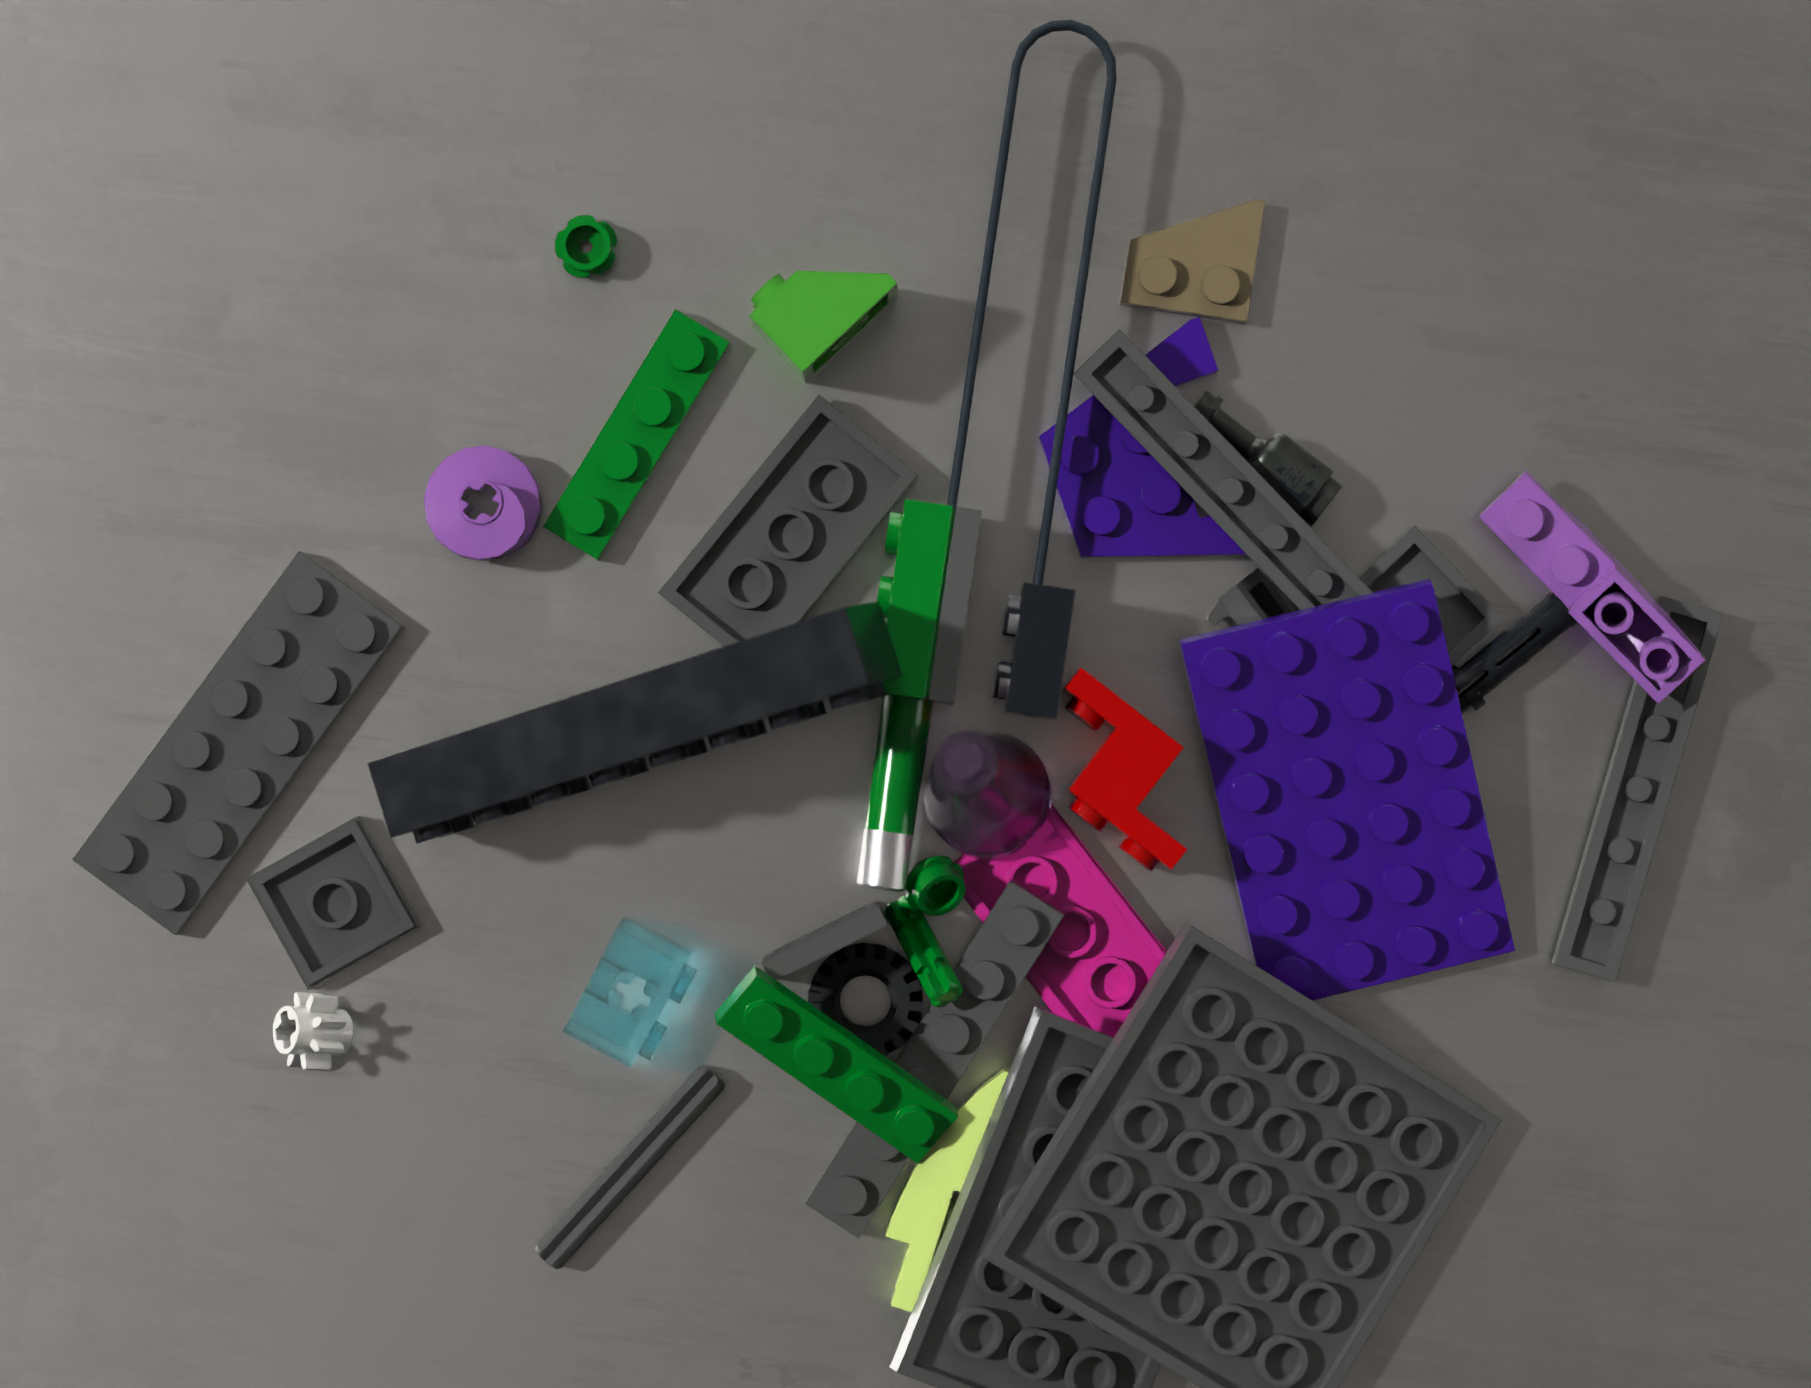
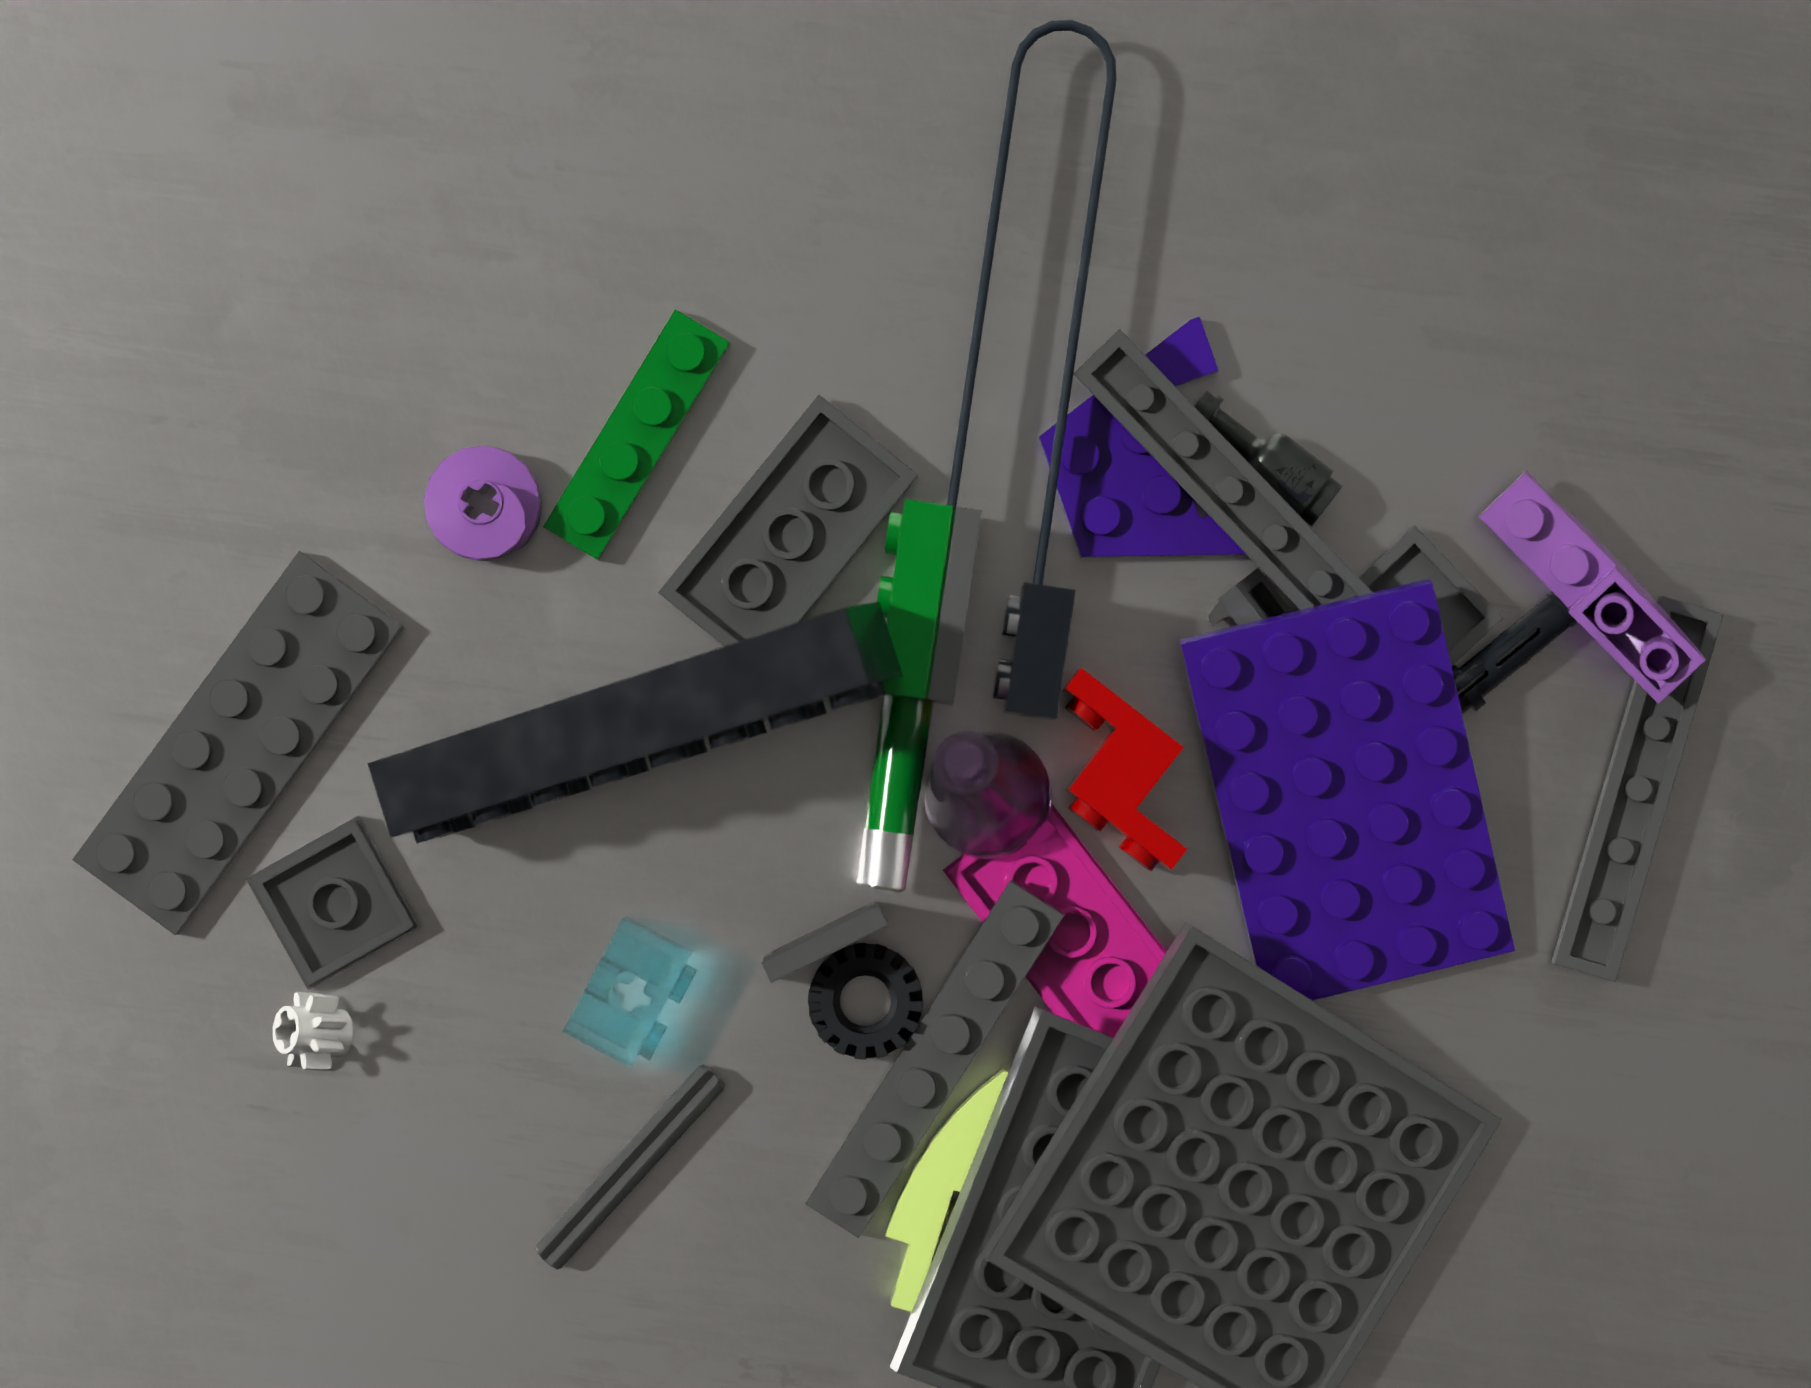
green plate [554,215,617,278] -> none
green plate [714,966,958,1164] -> none
bright green slope [749,271,898,383] -> none
green axle [885,895,963,1008] -> none
green plate [906,856,965,916] -> none
dark tan wing [1120,199,1265,324] -> none

